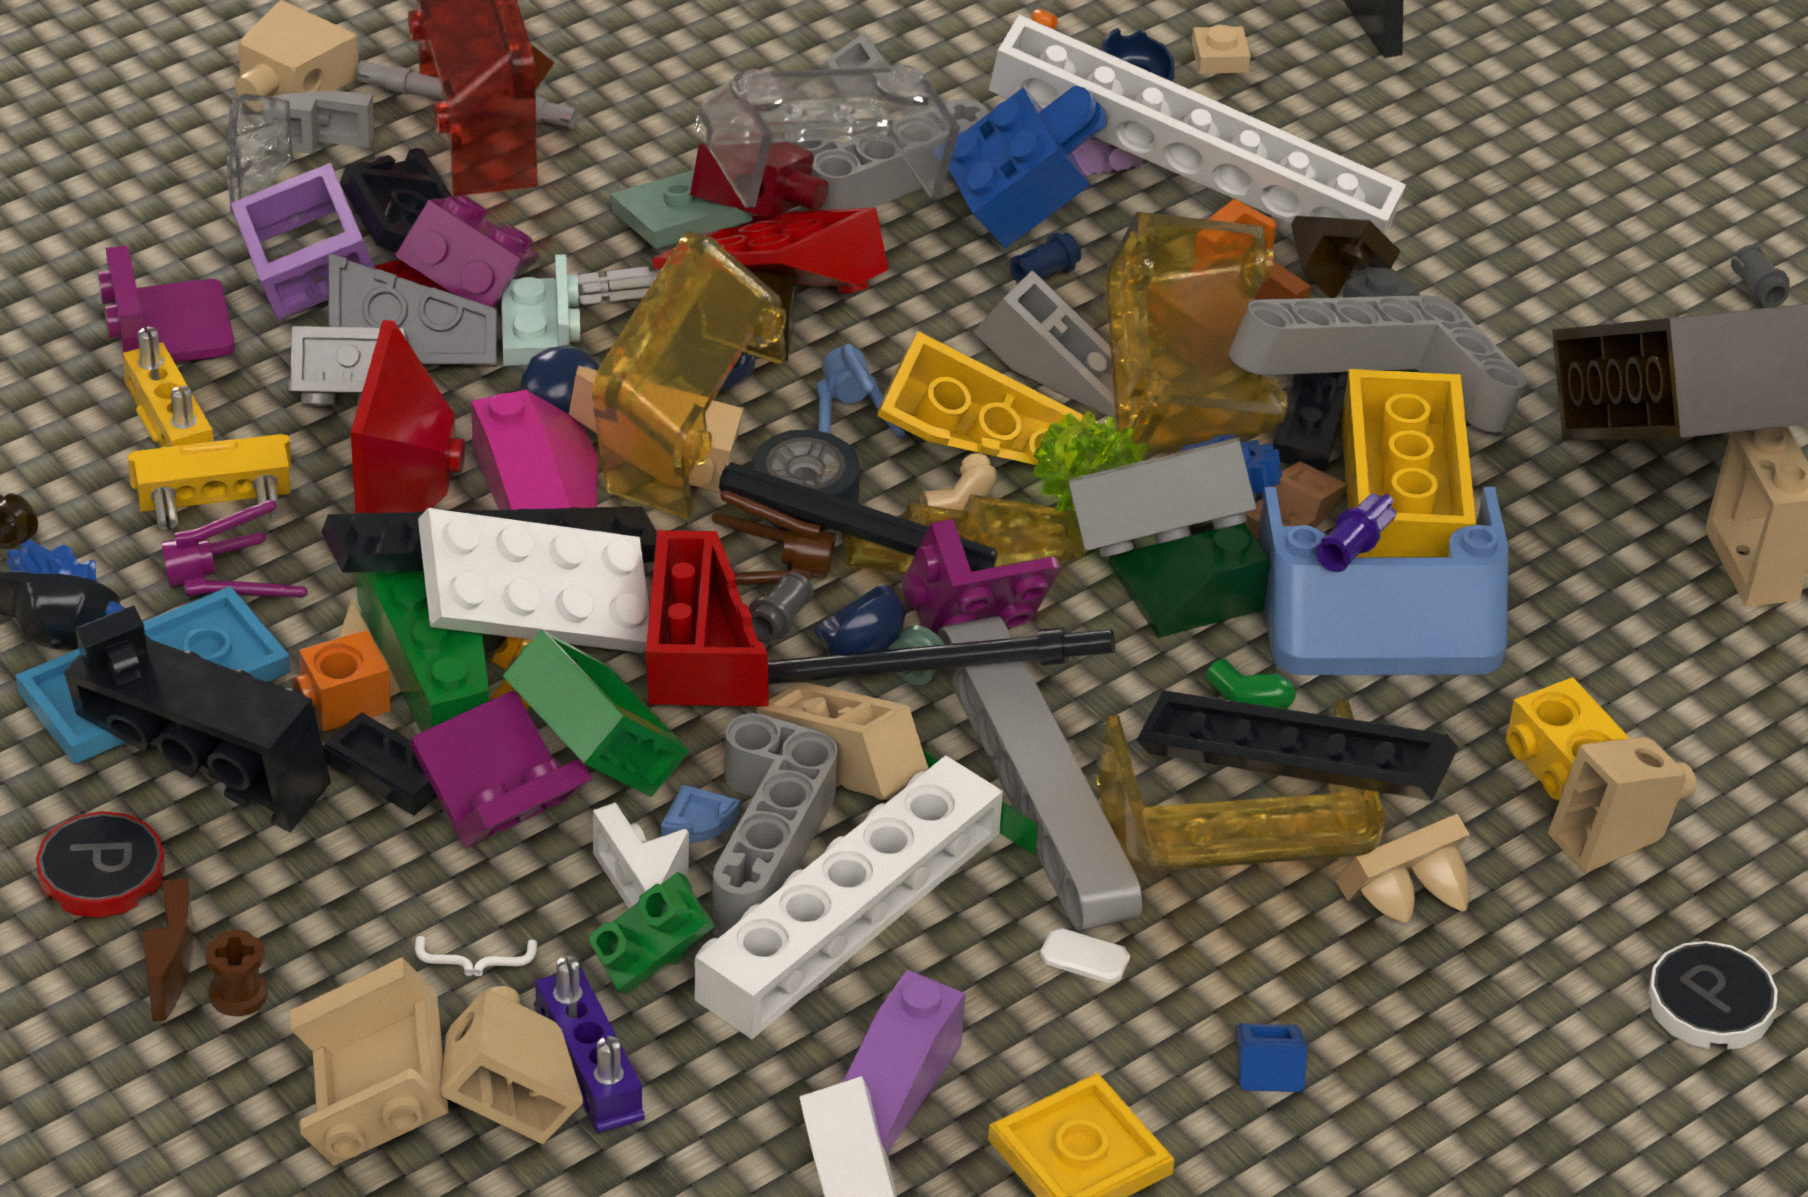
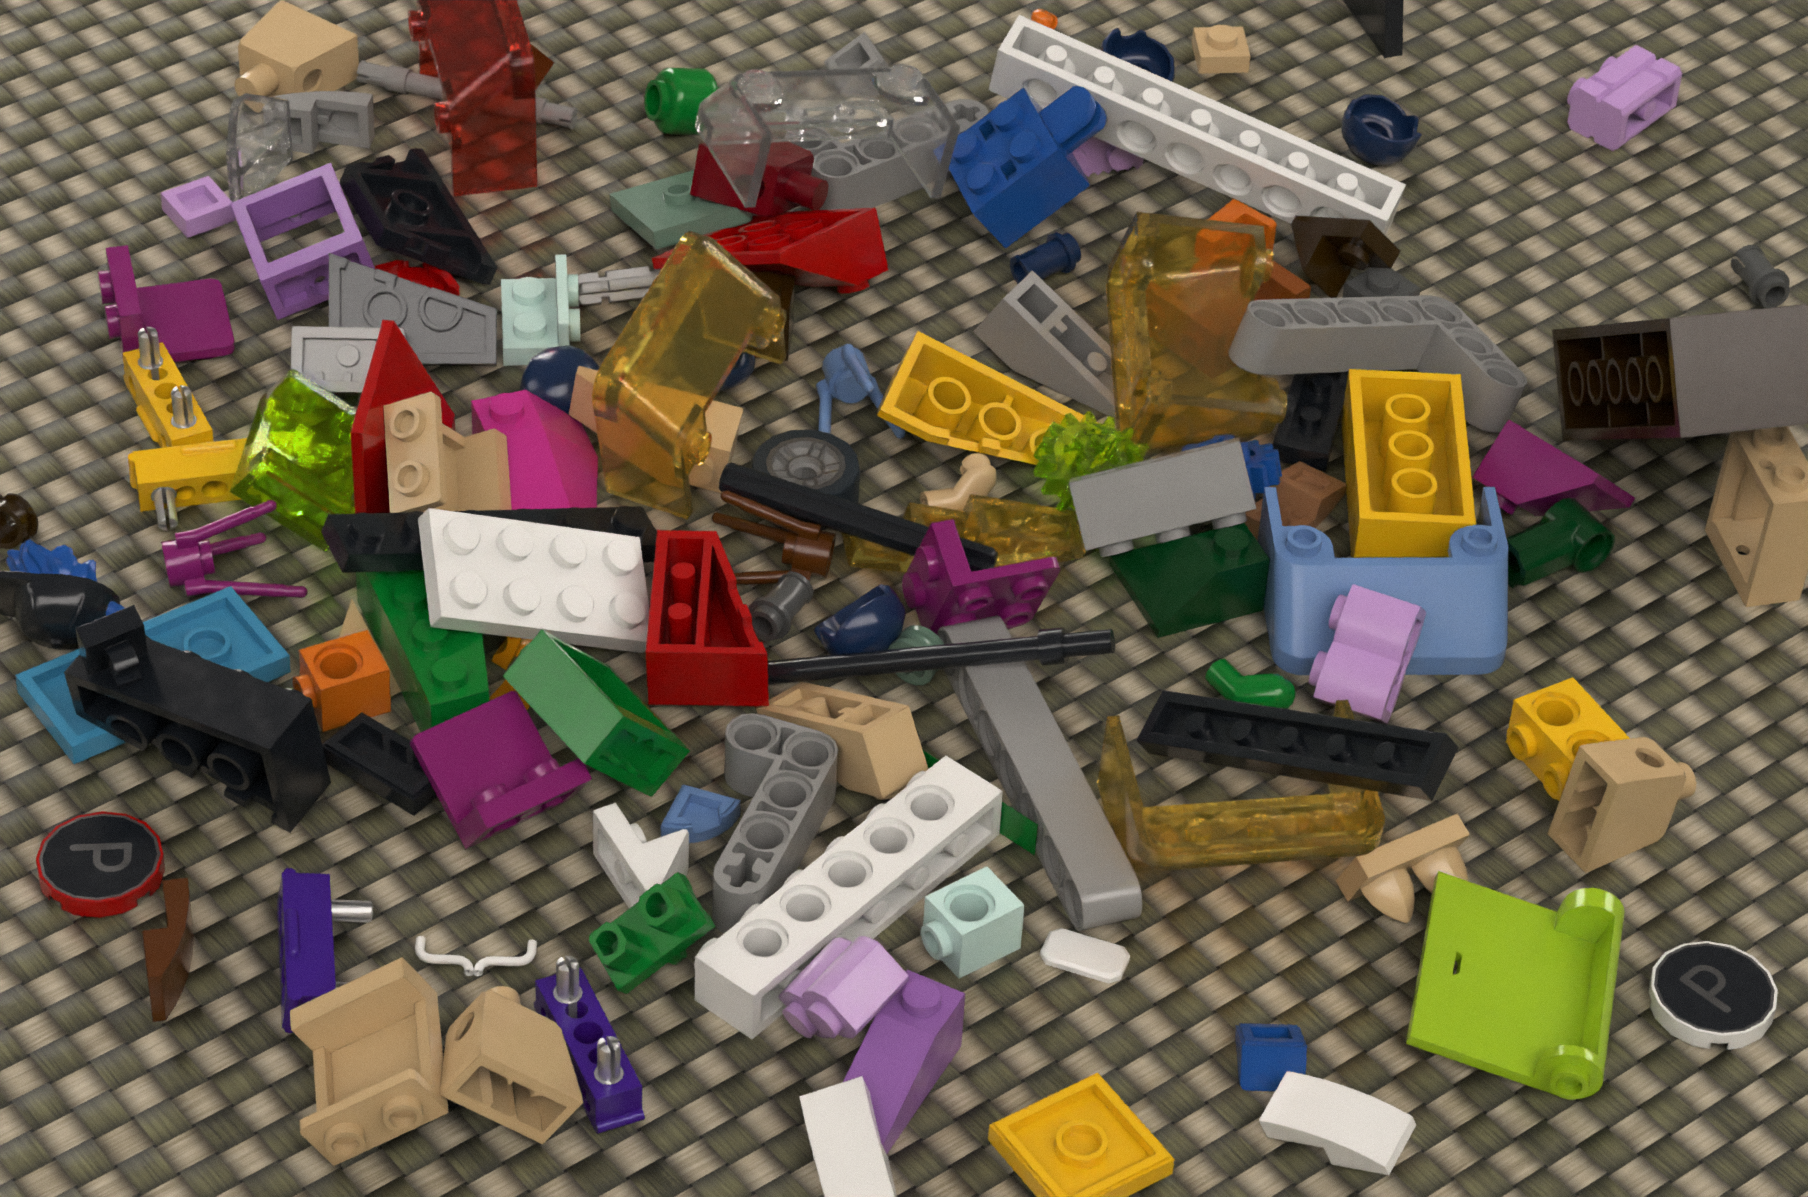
reddish brown bush [205,930,268,1017] -> none
magenta bracket [395,195,540,308] -> none
dark purple axle [1316,493,1396,572] -> none
none -> lavender plate [161,176,235,238]
none -> clear neon green panel [230,369,357,552]
none -> dark purple piece [277,868,373,1033]
none -> tan panel [383,392,512,513]
none -> green head [644,68,725,135]
none -> lavender brick [779,936,909,1038]
none -> light aqua brick [921,866,1024,979]
none -> white slope [1259,1071,1416,1175]
none -> lavender brick [1309,584,1426,724]
none -> dark blue hair [1341,94,1422,166]
none -> lime door [1406,871,1625,1100]
none -> magenta slope [1472,419,1635,516]
none -> dark green piece [1507,497,1615,588]
none -> lavender brick [1567,45,1682,151]

